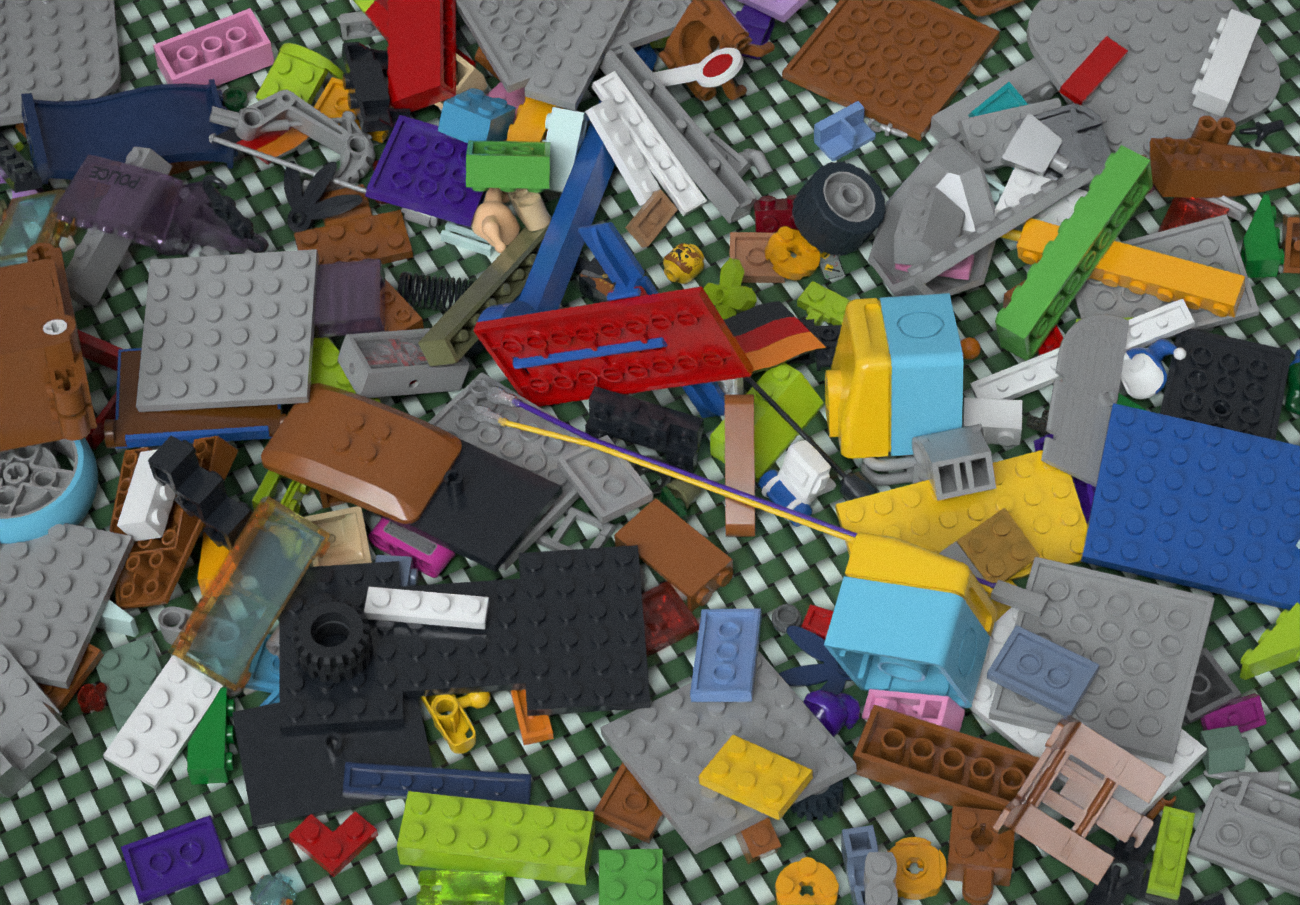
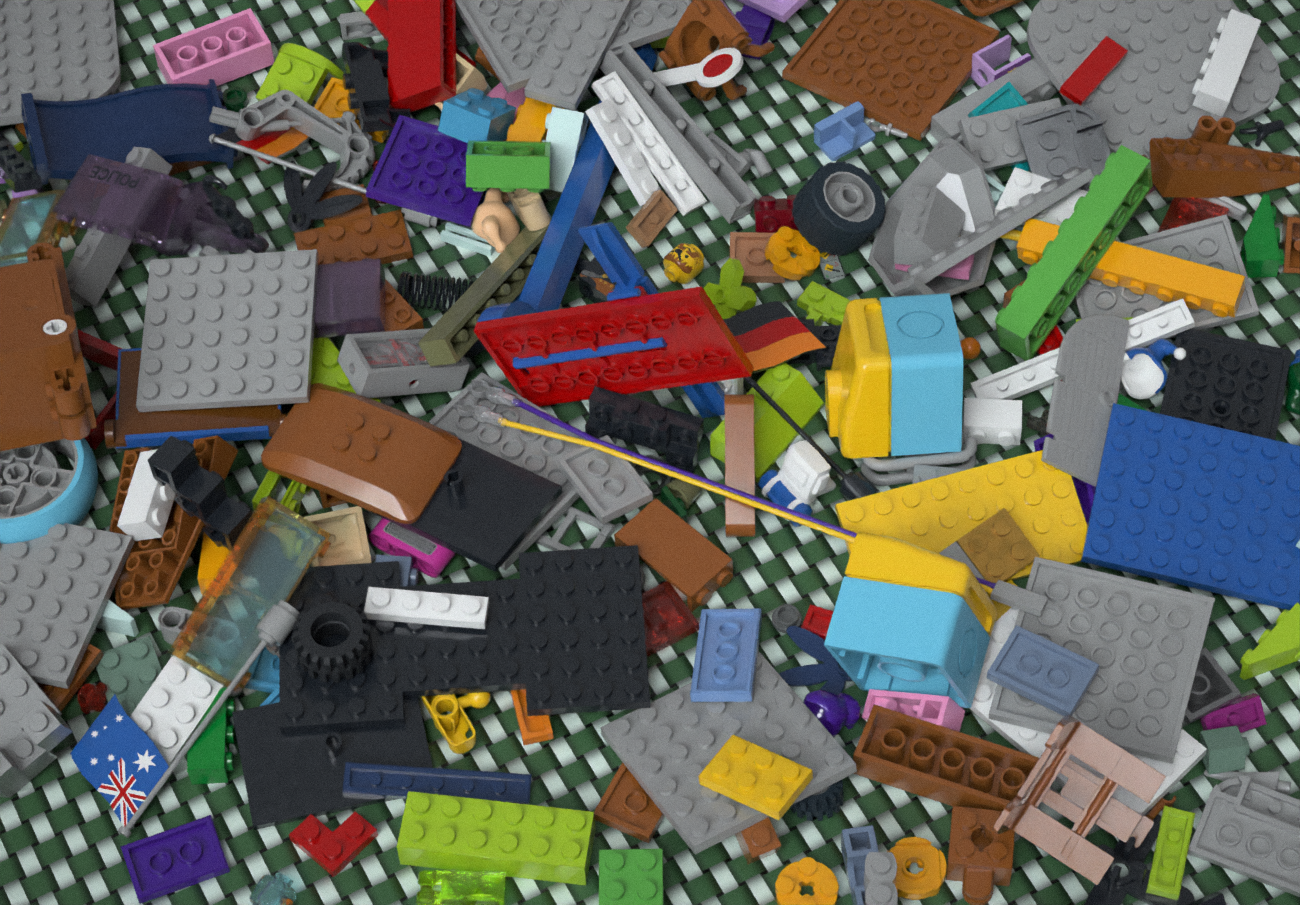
light grey piece [912,424,996,500] -> none
torso [1001,113,1071,177] -> none
none -> flag [70,600,300,838]
none -> lavender piece [971,34,1031,88]

